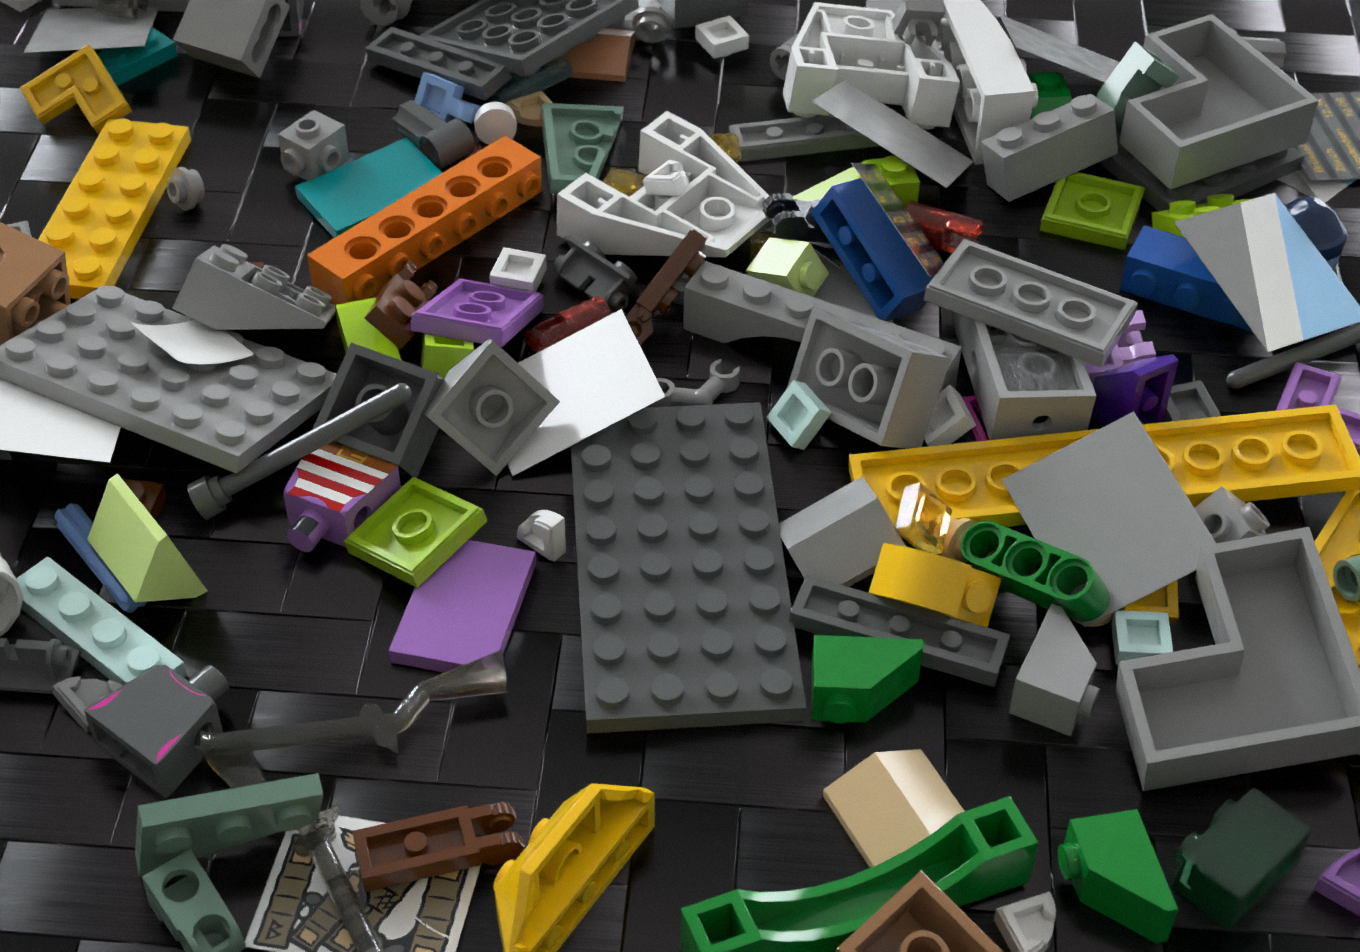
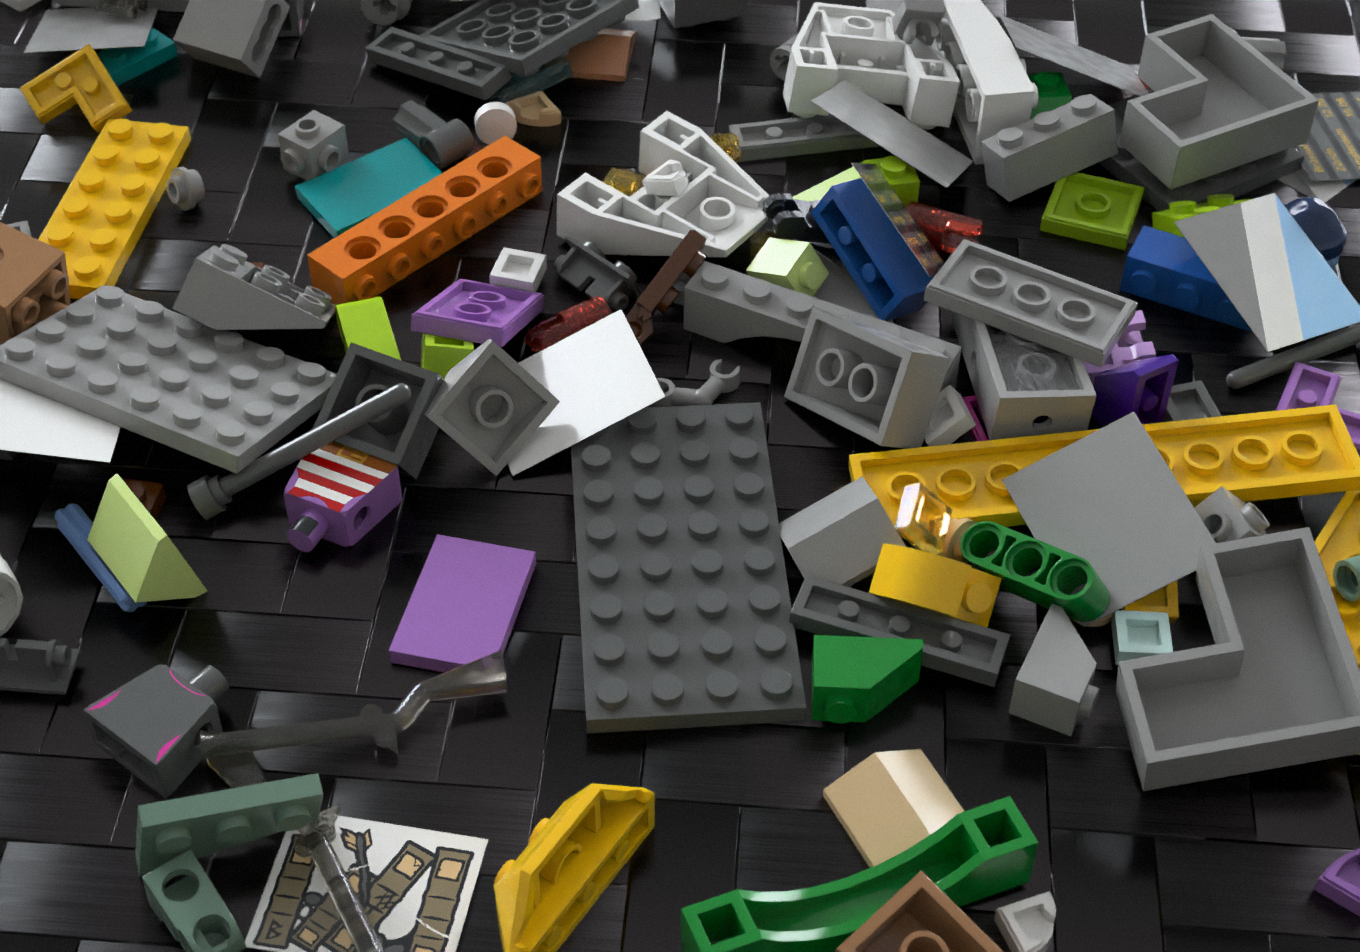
light aqua plate [16,557,187,685] -> none
light grey tile [53,676,123,733] -> none
white sticker [131,320,253,365] -> none
lime tile [344,477,487,588] -> none
reddish brown hinge [352,801,525,892] -> none
reddish brown hinge [364,261,438,350] -> none
light blue plate [414,72,481,123] -> none
white tile [517,510,566,562] -> none
sand green wing [541,103,624,193] -> none
light grey plate [632,6,671,43] -> none
white plate [695,15,749,59] -> none
light aqua plate [766,380,831,450] -> none
green slope [1058,809,1178,943] -> none
sand green leg [1096,42,1180,130] -> none
clear green brick [1172,787,1312,931] -> none

